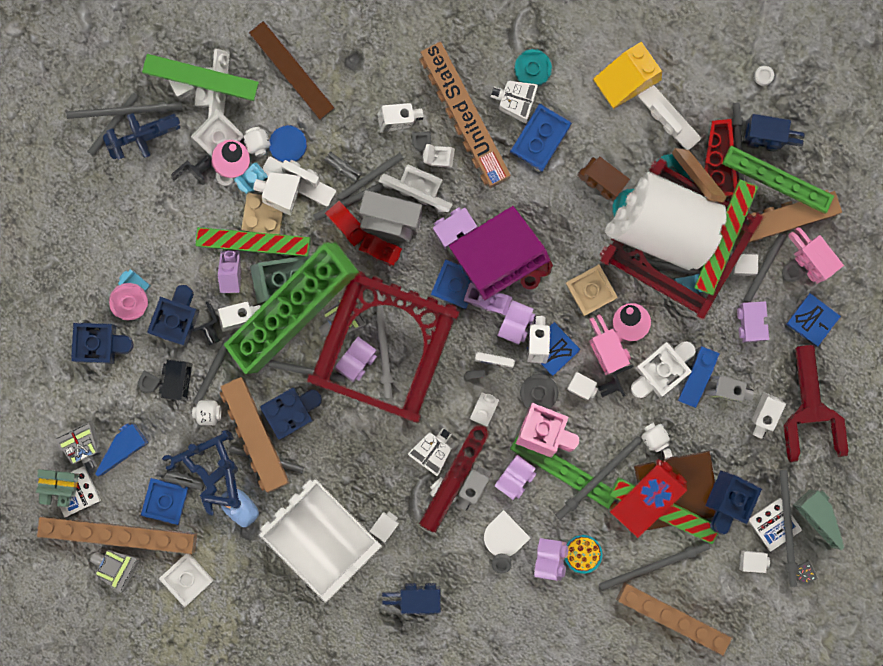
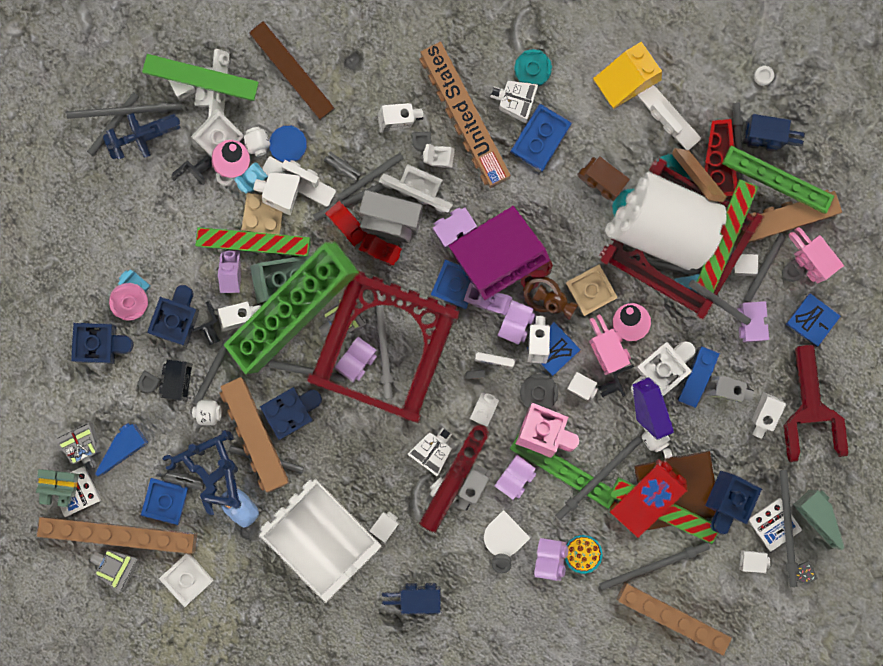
none -> reddish brown piece [523,277,578,320]
none -> dark purple slope [632,377,674,440]
none -> dark grey bar [689,280,751,325]

